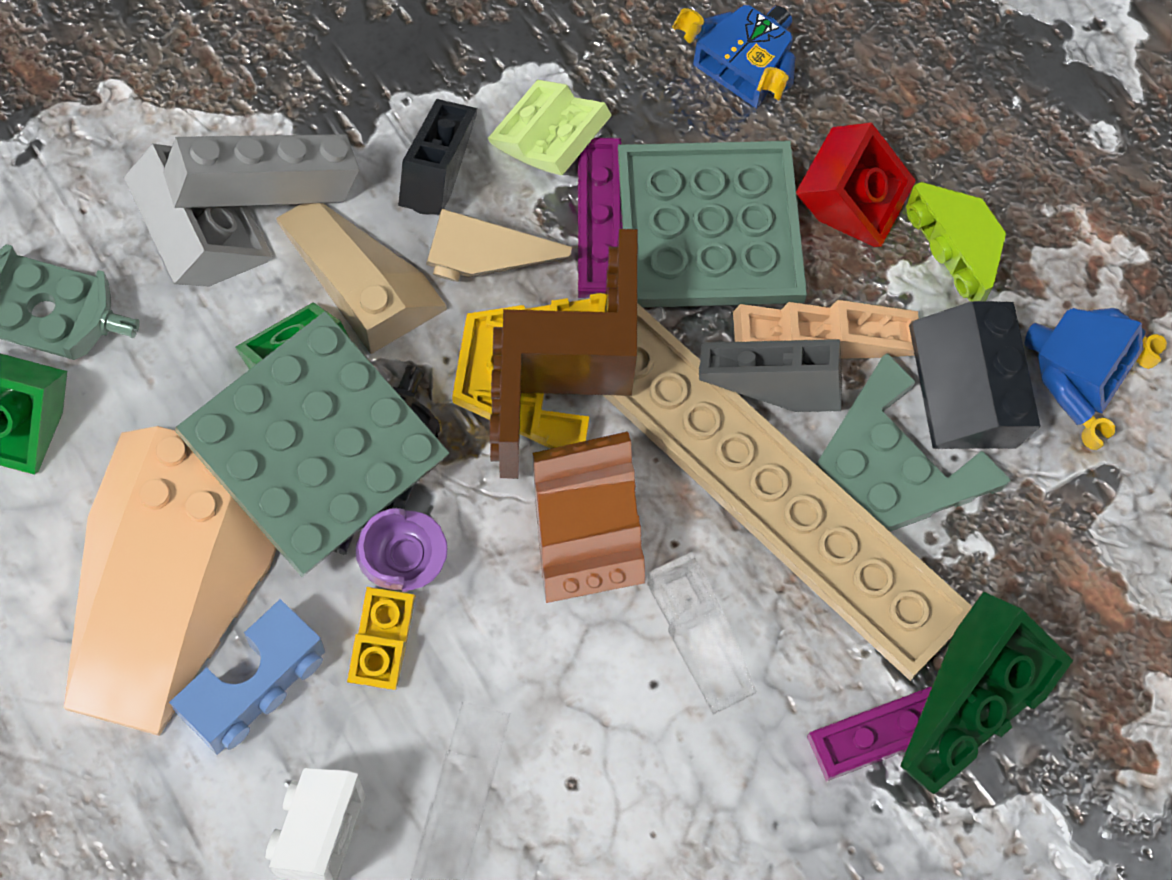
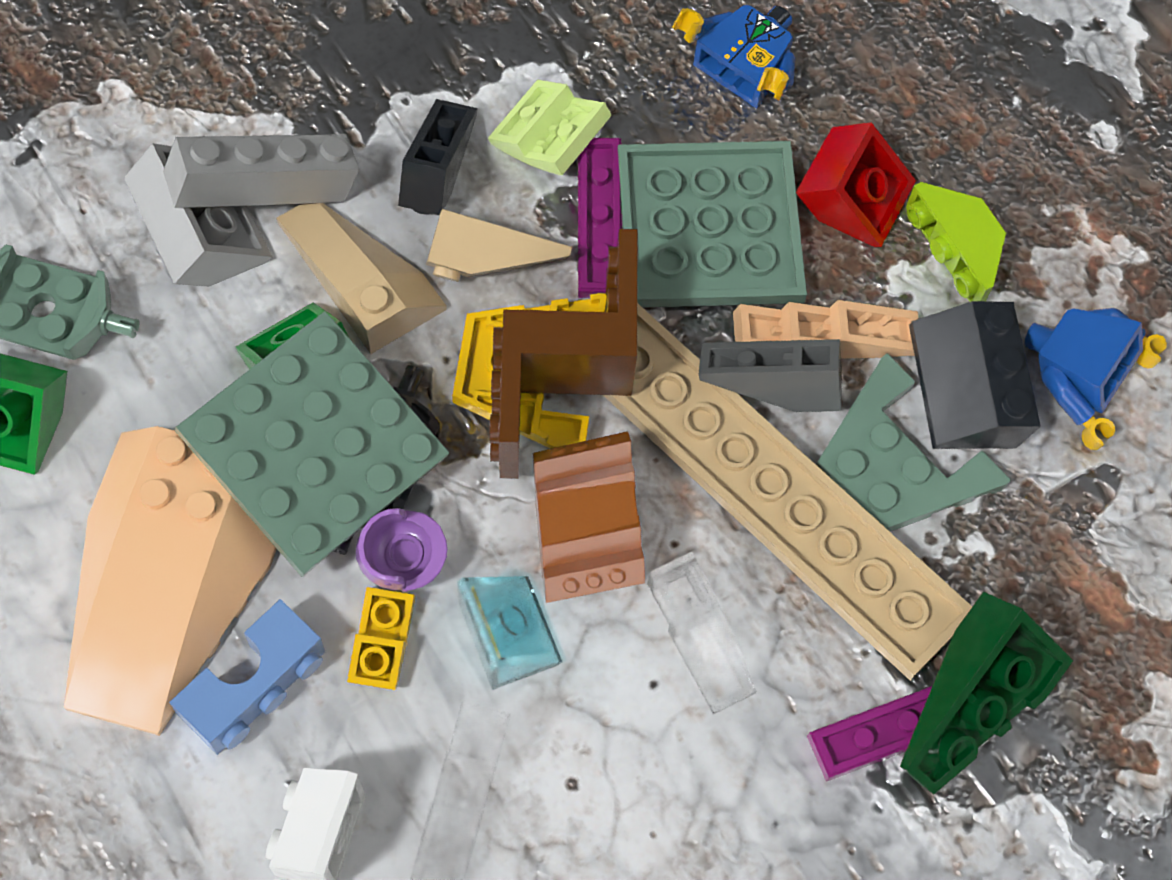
none -> clear light blue slope [457,576,563,690]

